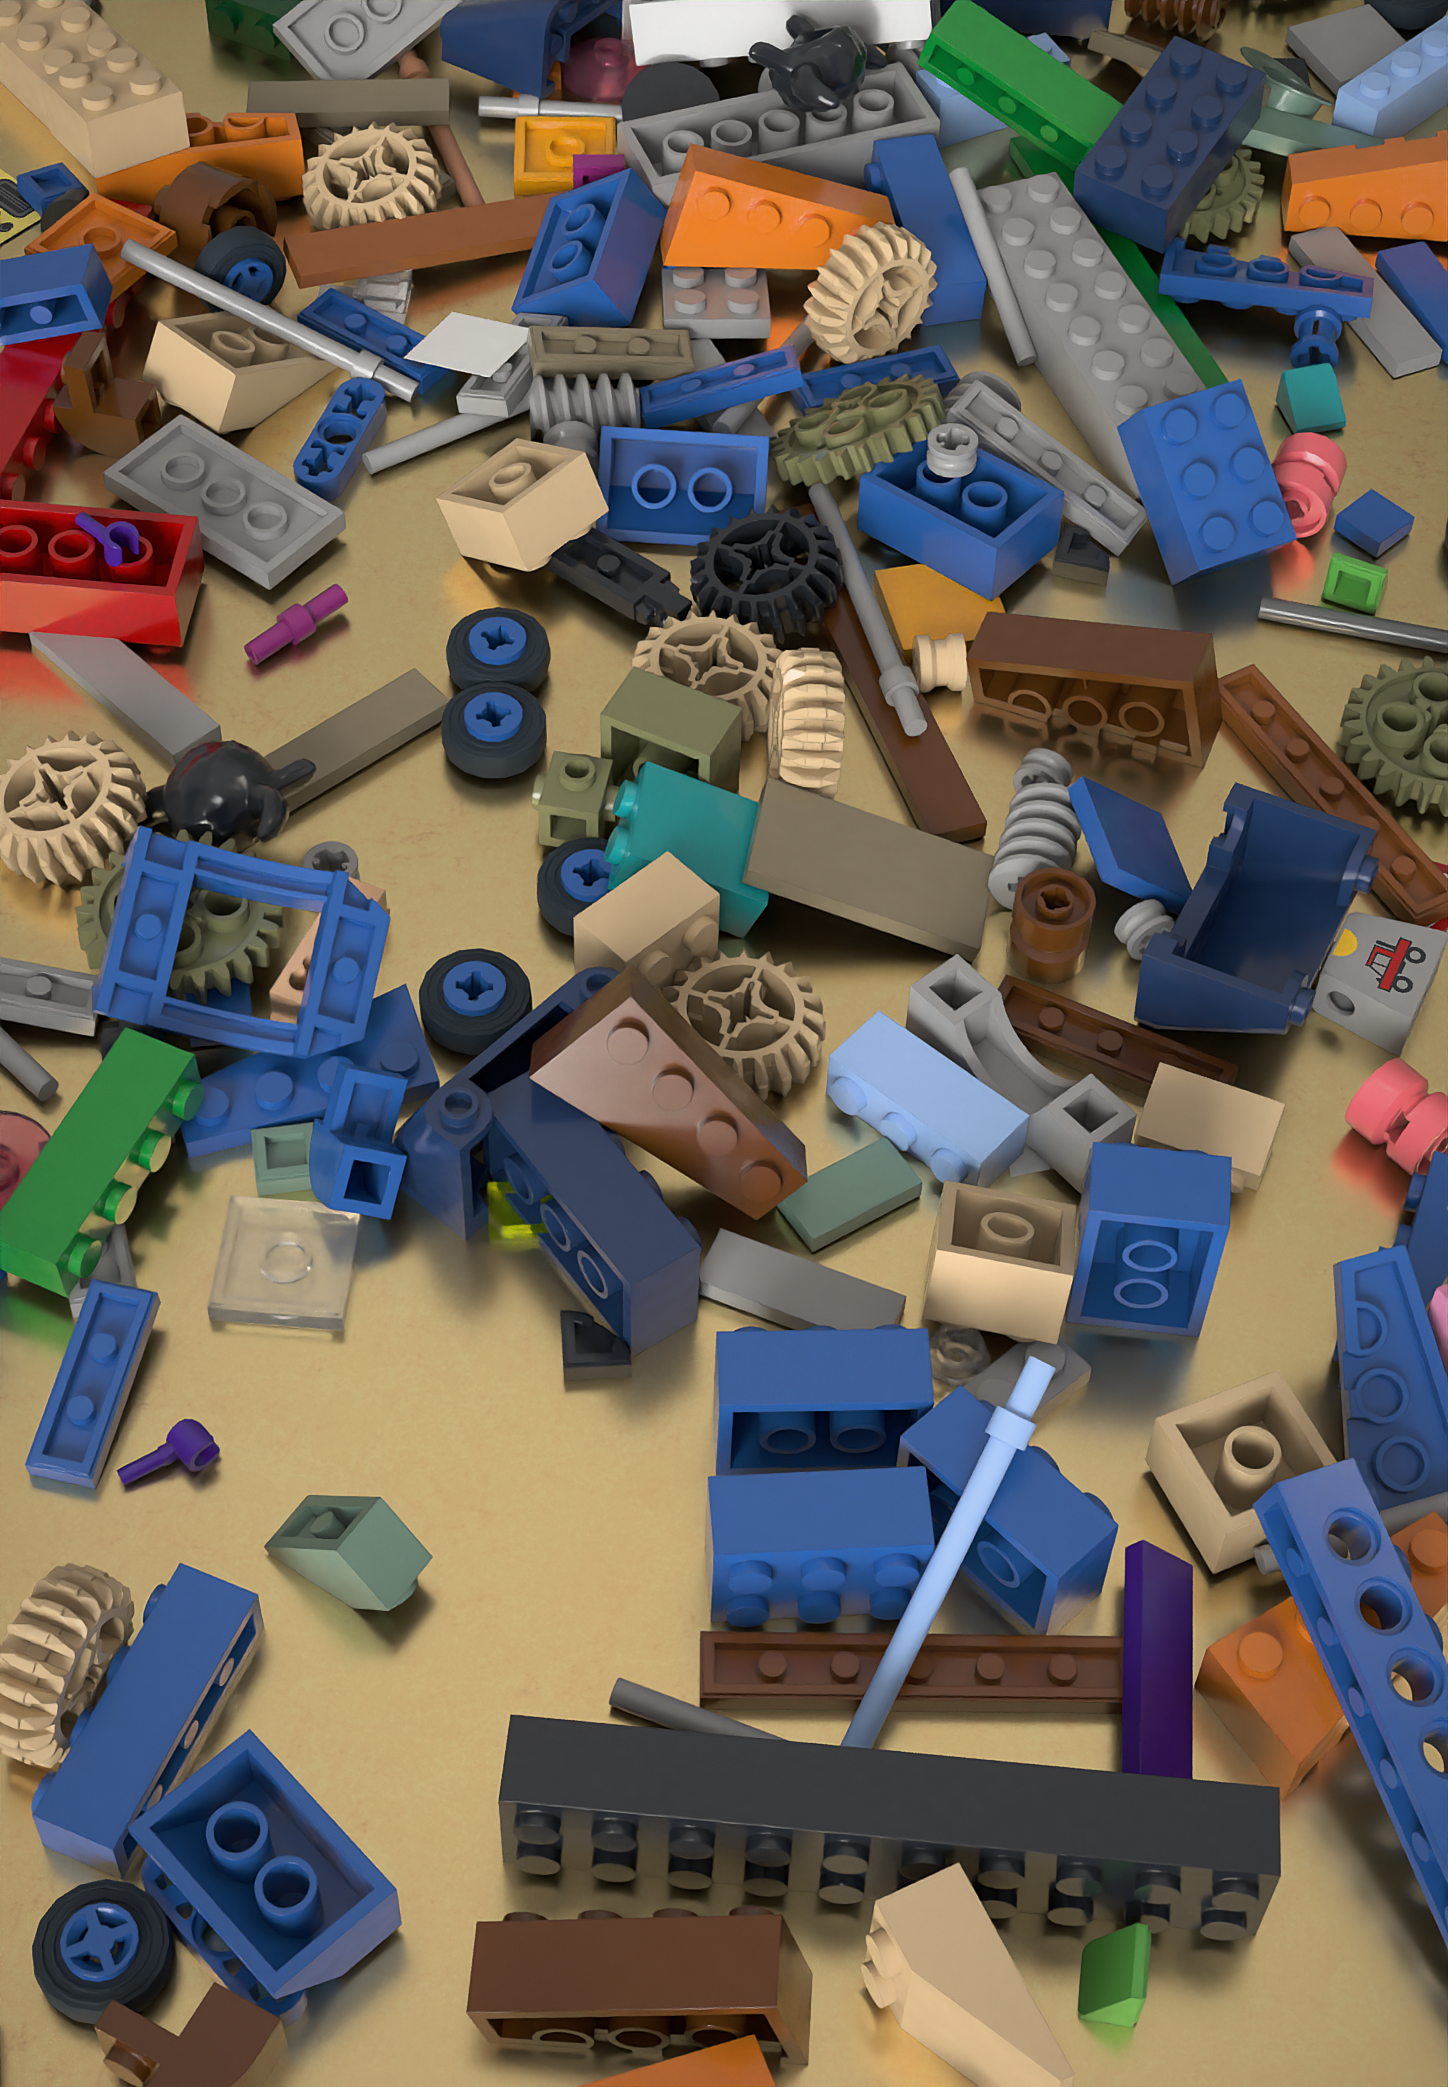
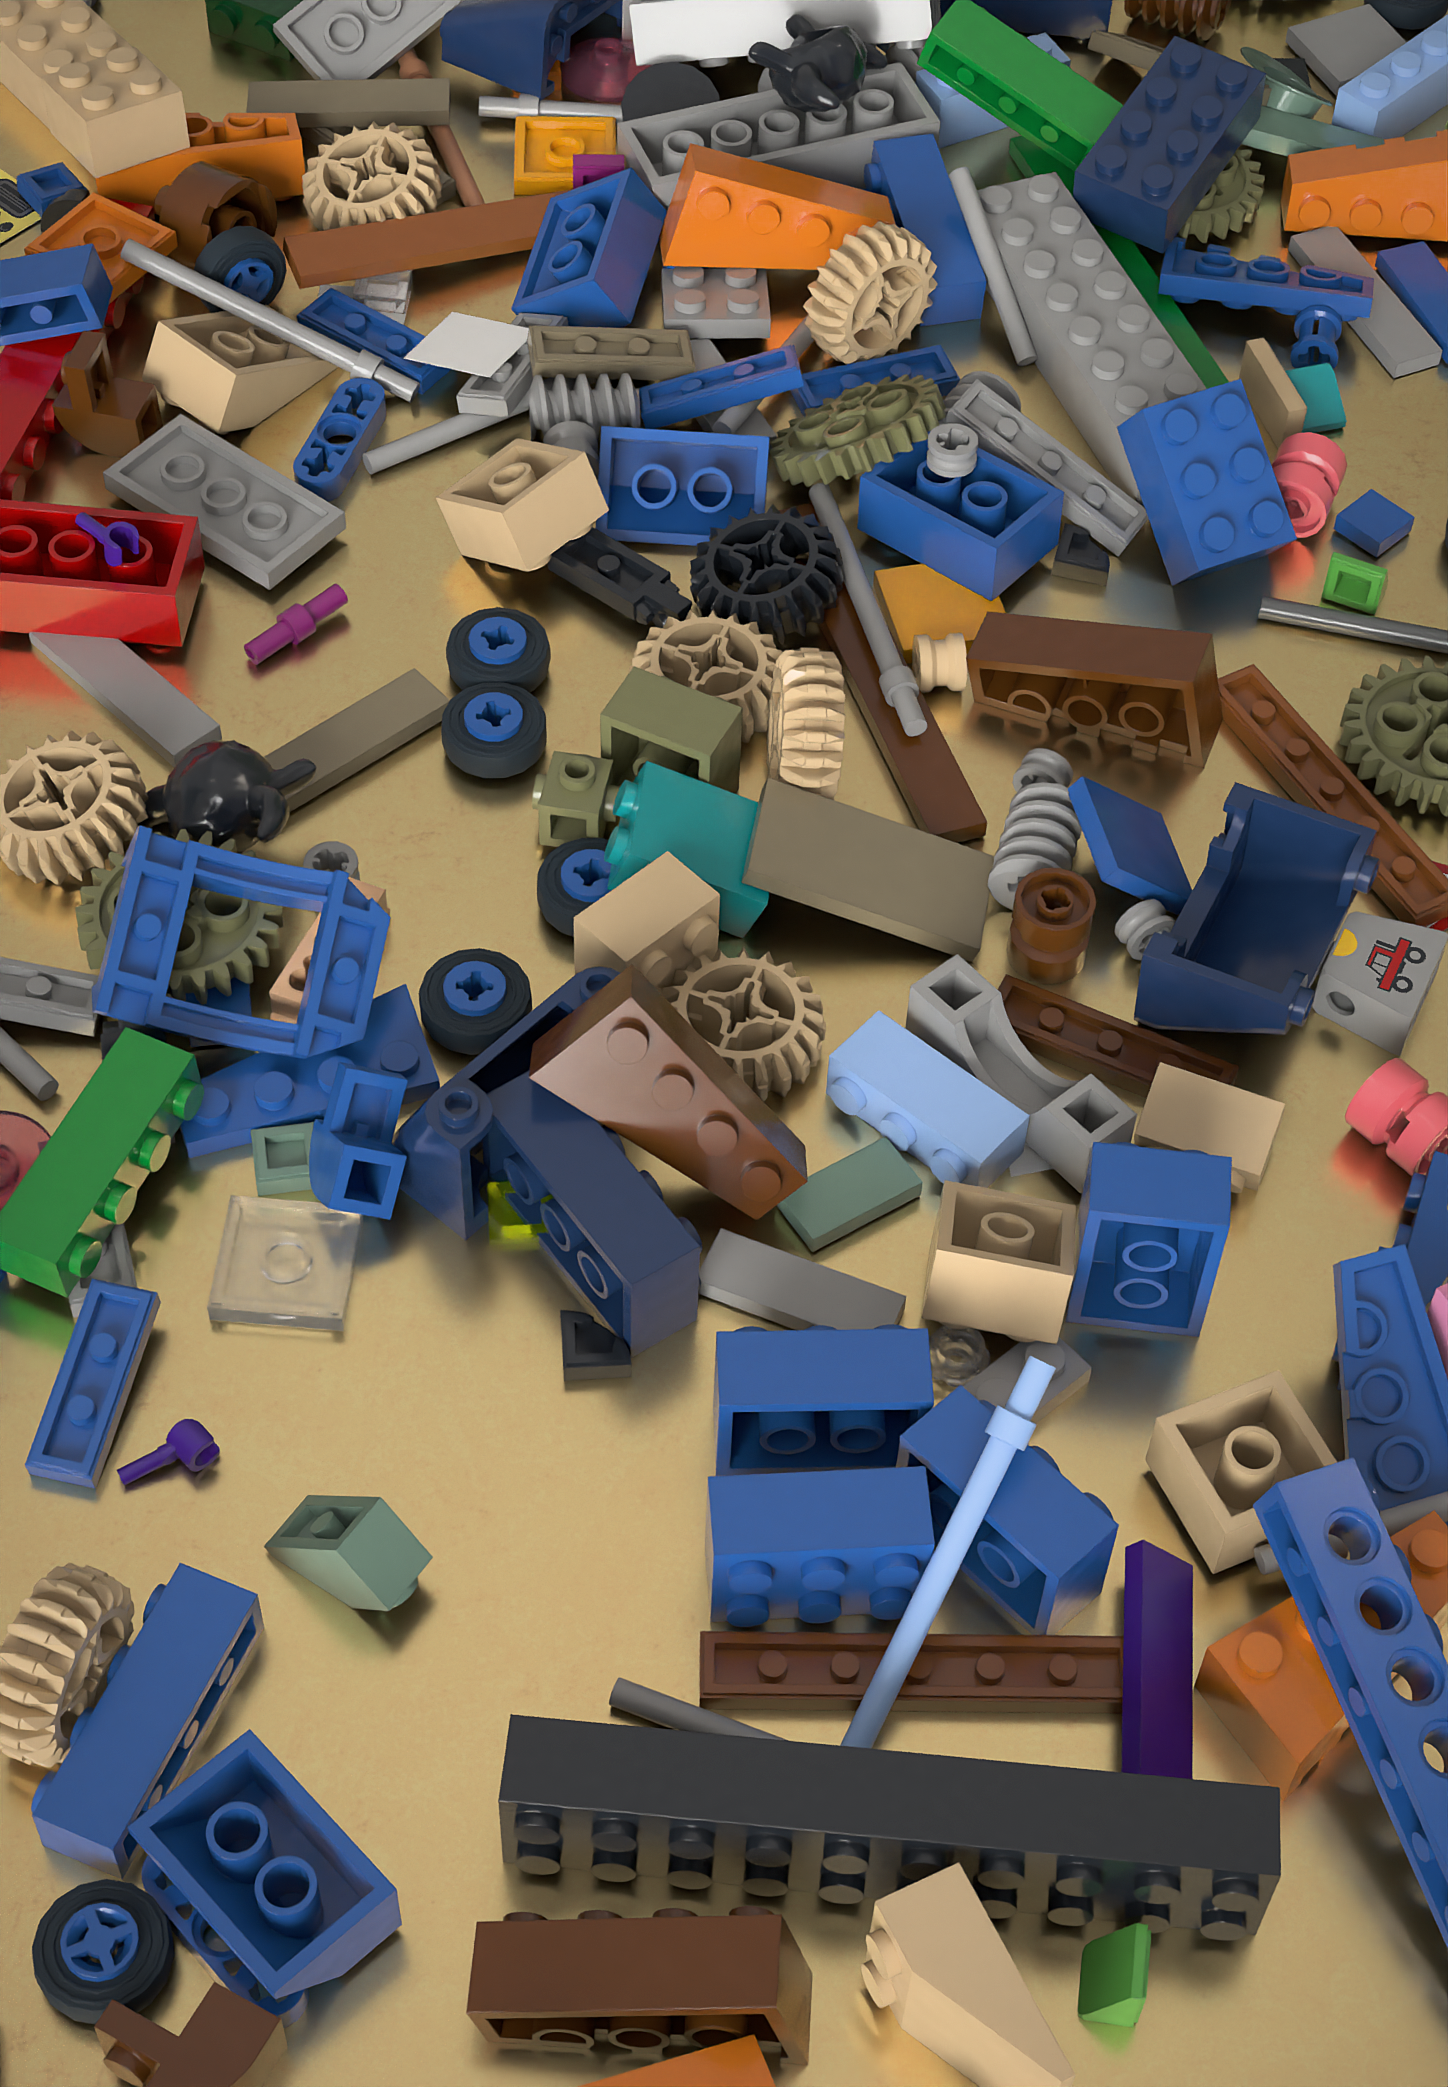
none -> tan tile [1239,338,1307,448]

